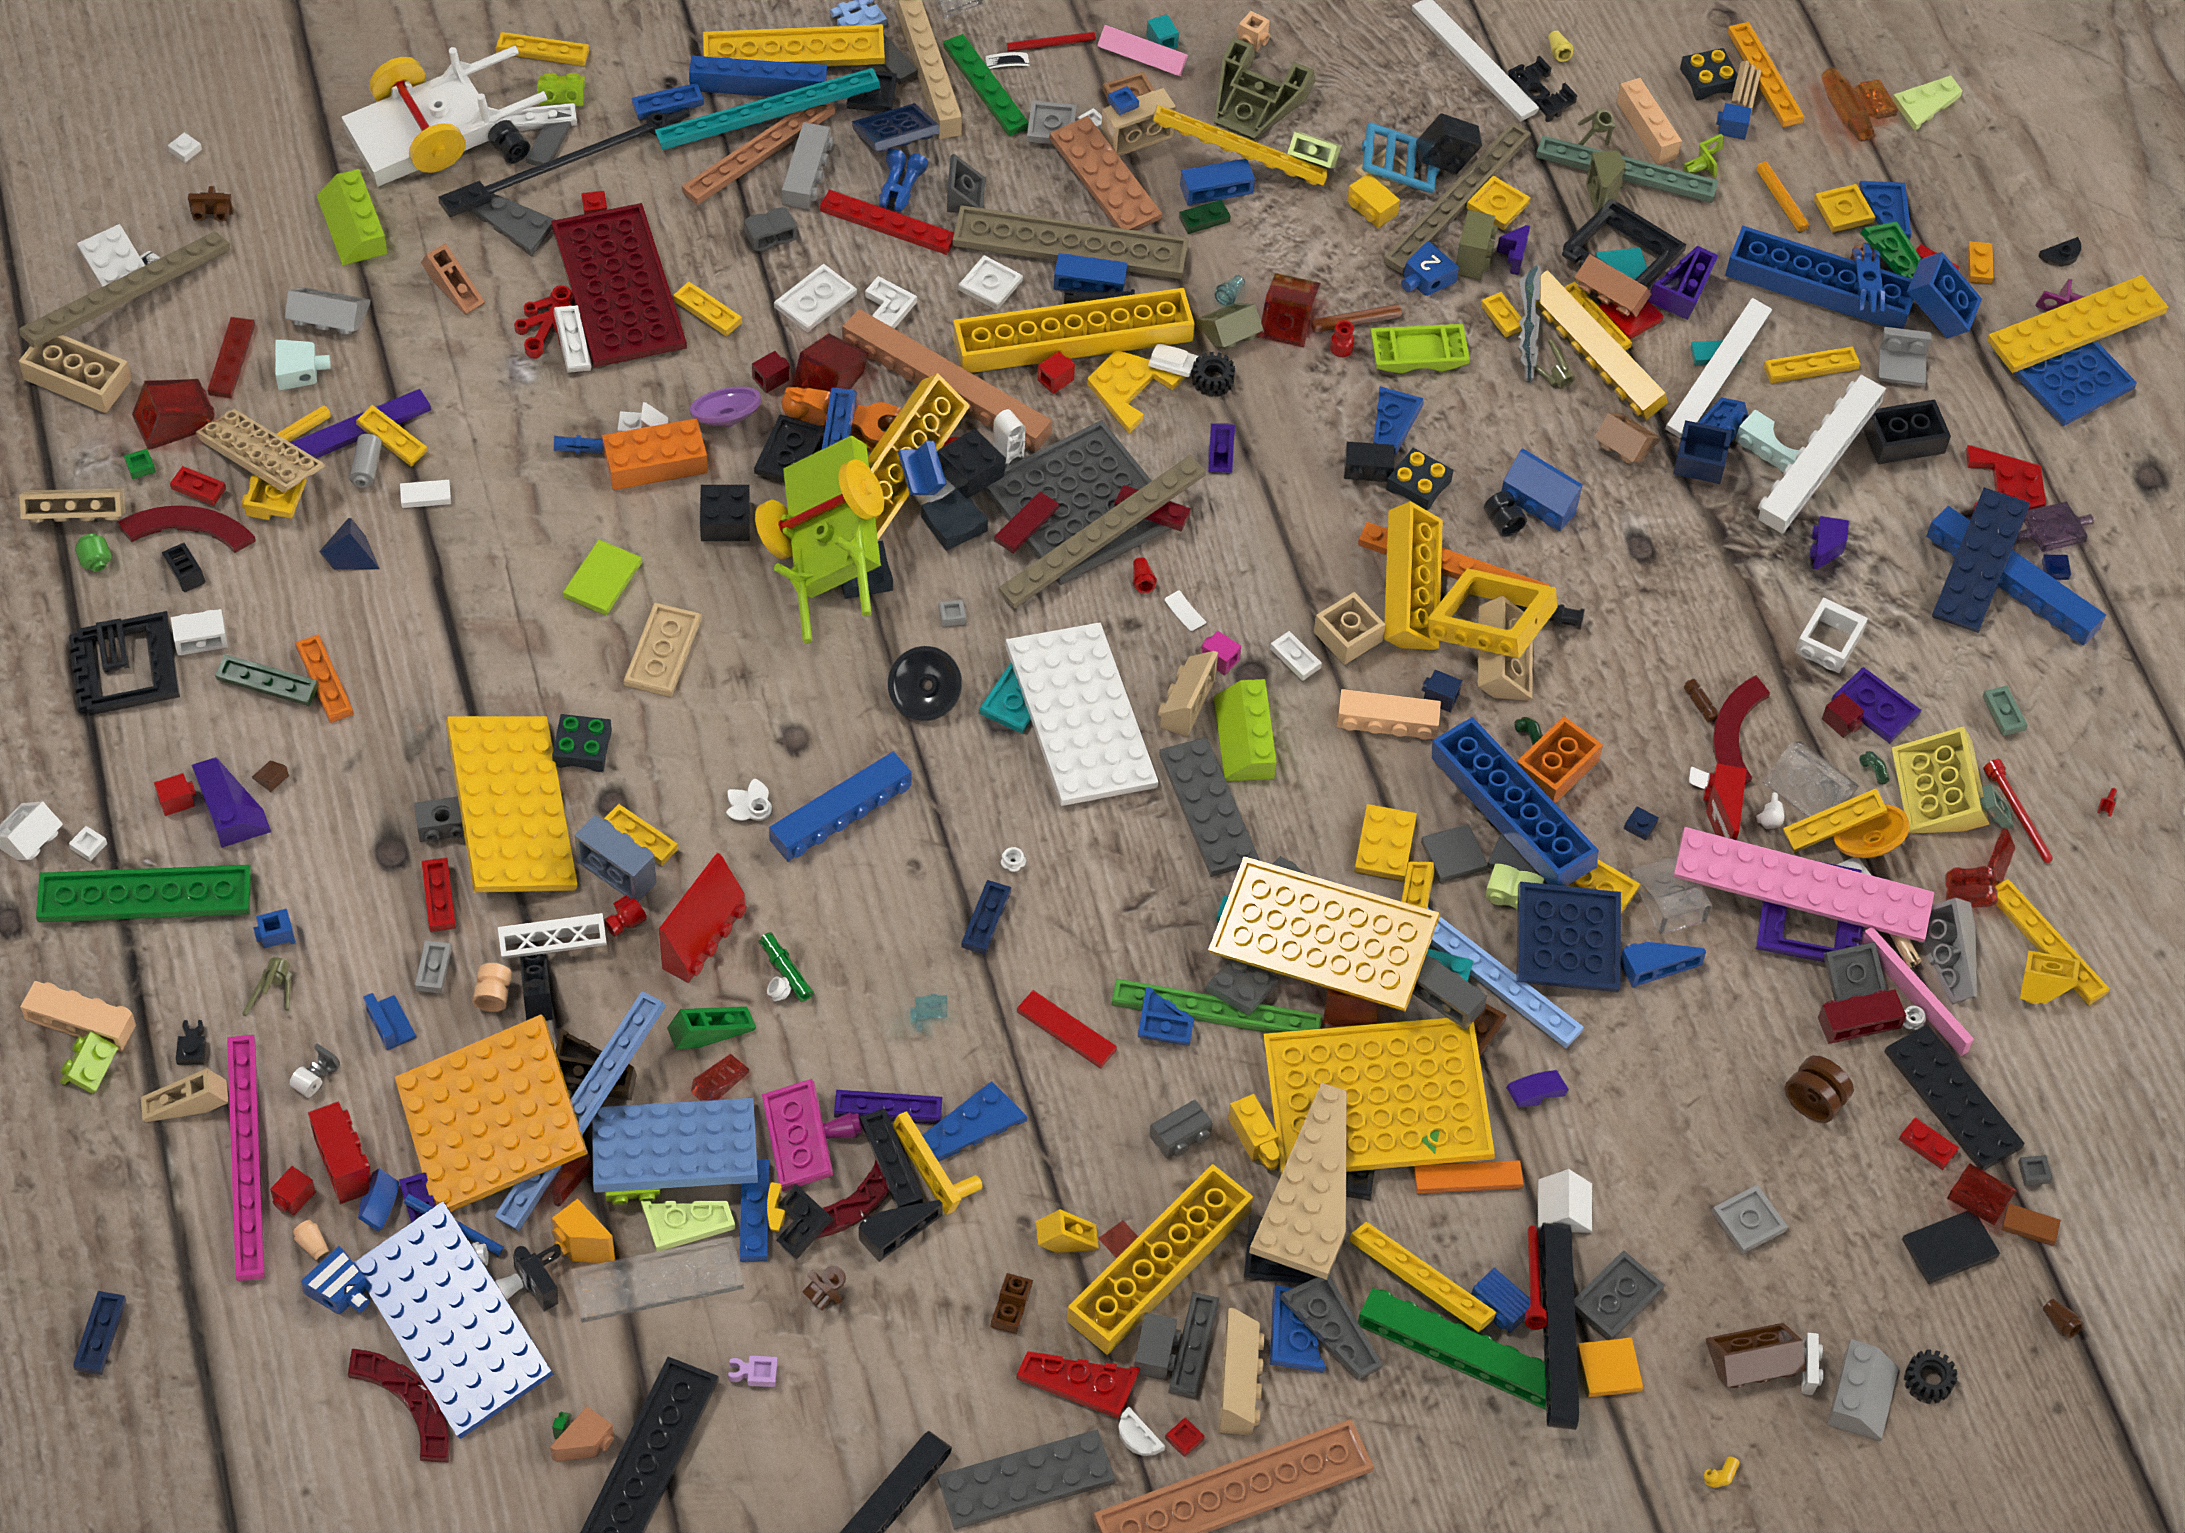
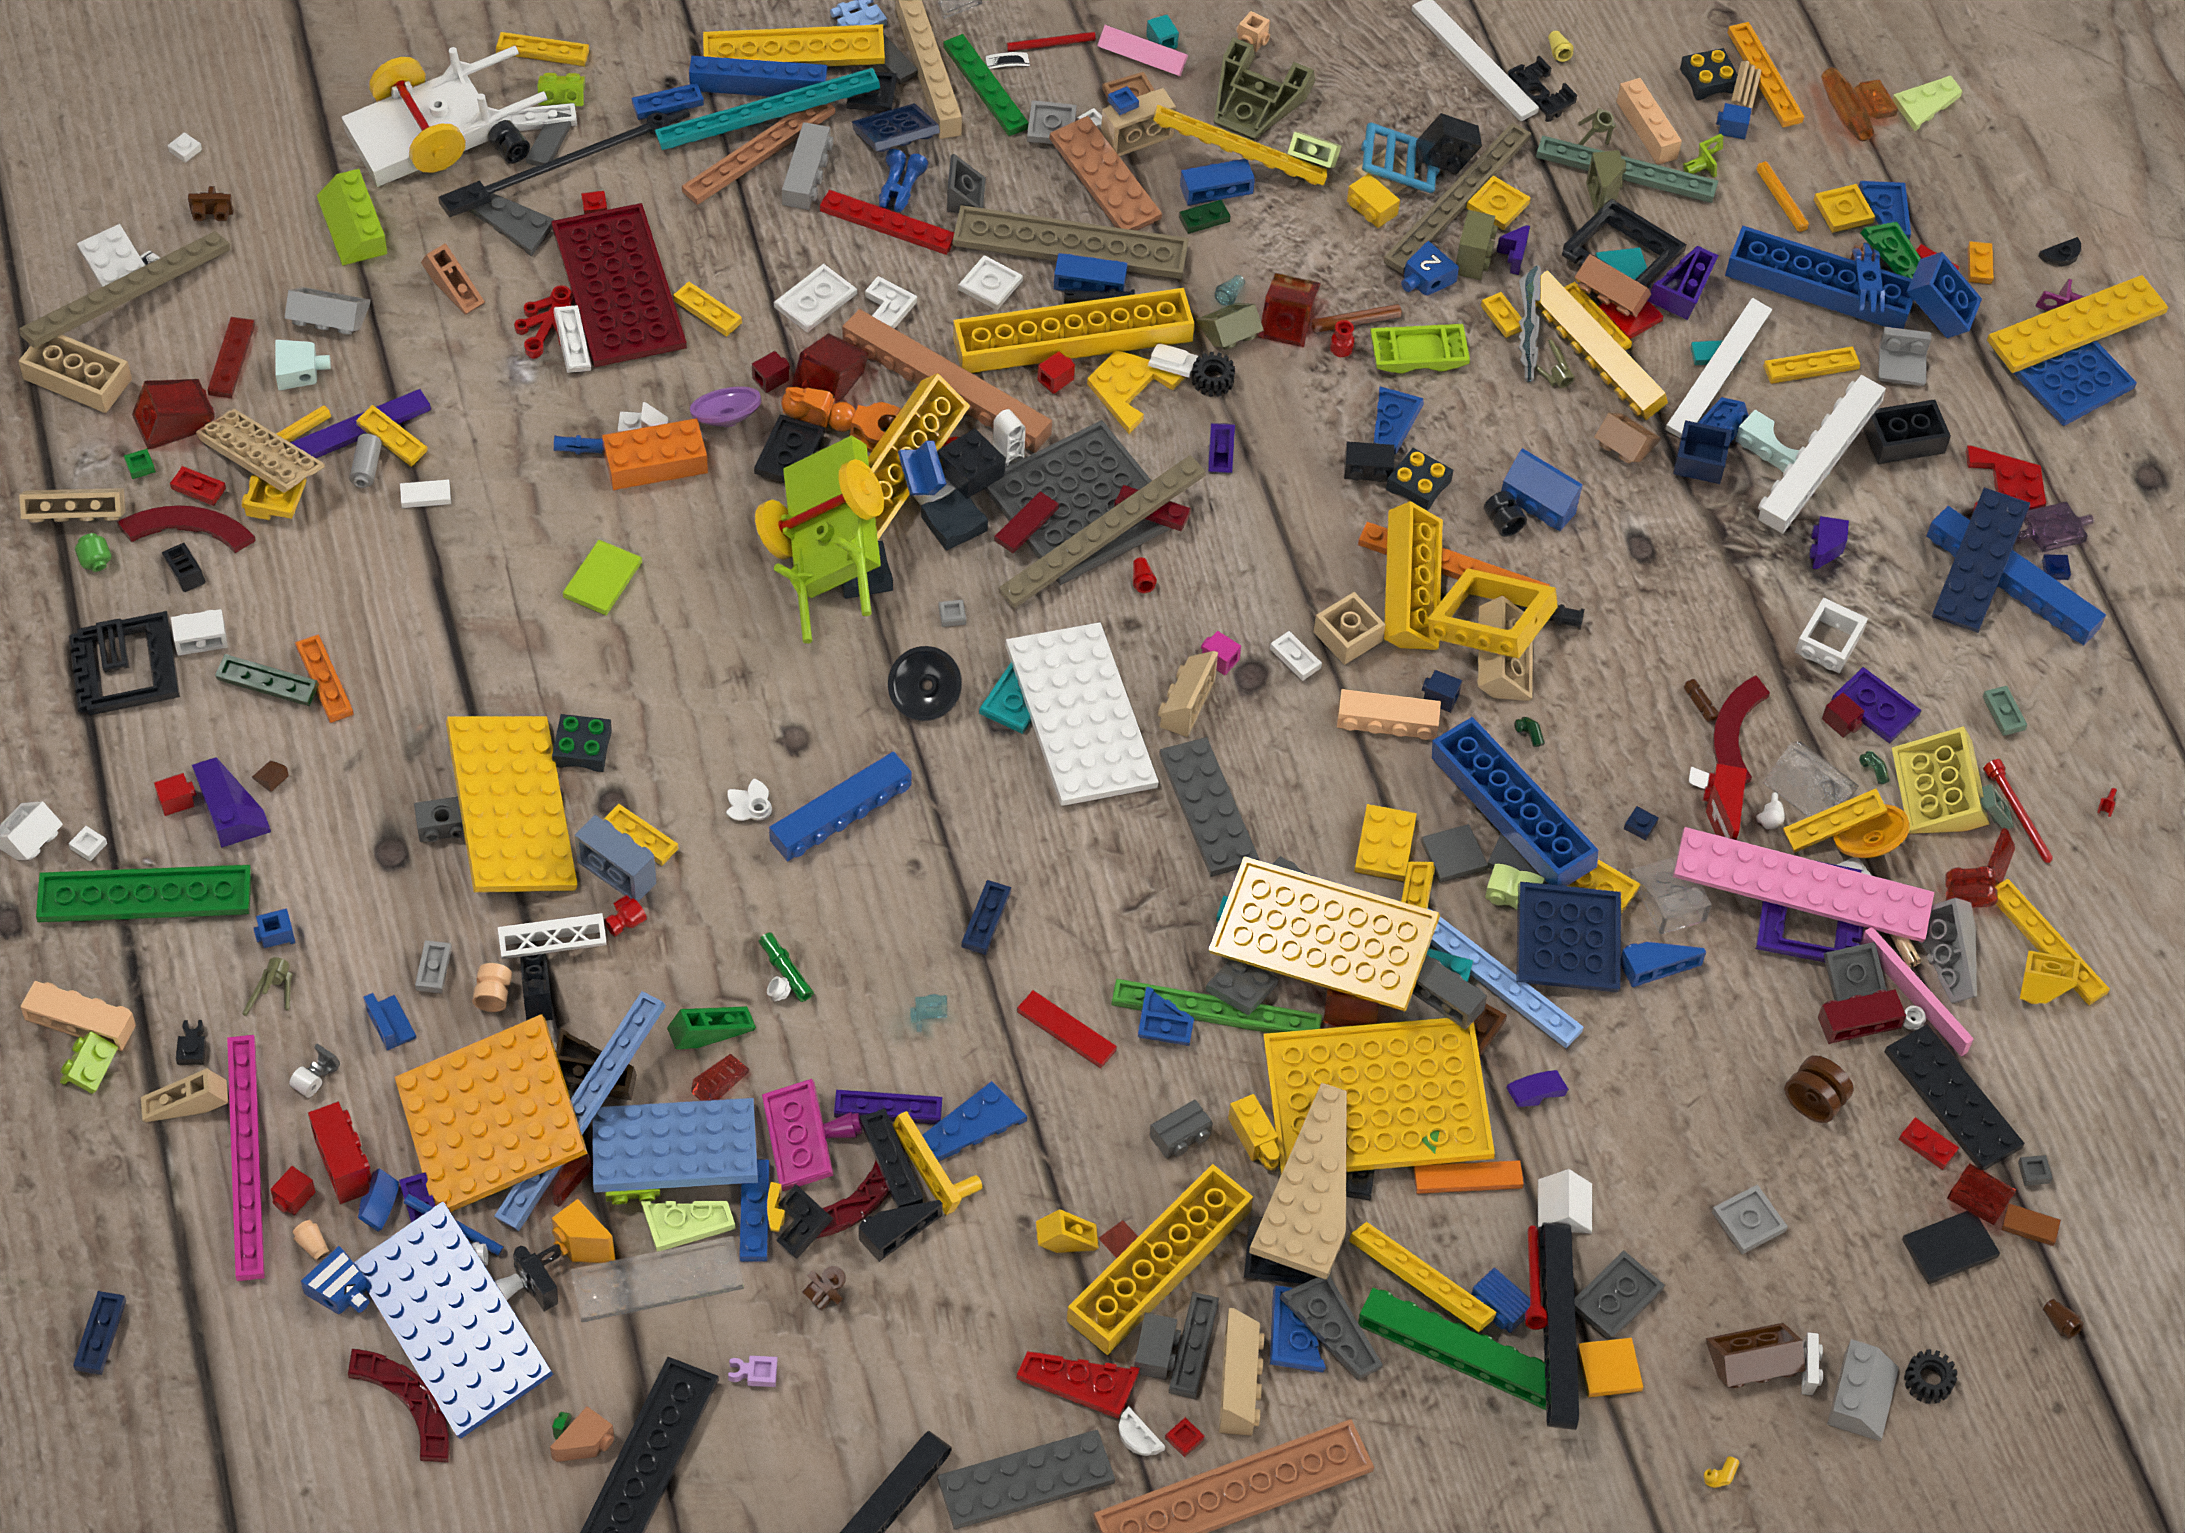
dark blue slope [319,518,380,570] -> none
red plate [421,858,456,932] -> none
tan tile [623,603,702,697] -> none
red slope [659,853,747,983] -> none
black brick [700,485,750,541] -> none
dark grey brick [744,207,797,251] -> none
blue plate [822,388,857,449] -> none
reddish brown slope [990,1273,1033,1334] -> none
white plate [1001,847,1026,872] -> none
white sticker [1165,590,1207,631] -> none
lime slope [1214,679,1277,782] -> none
orange brick [1516,716,1603,803] -> none

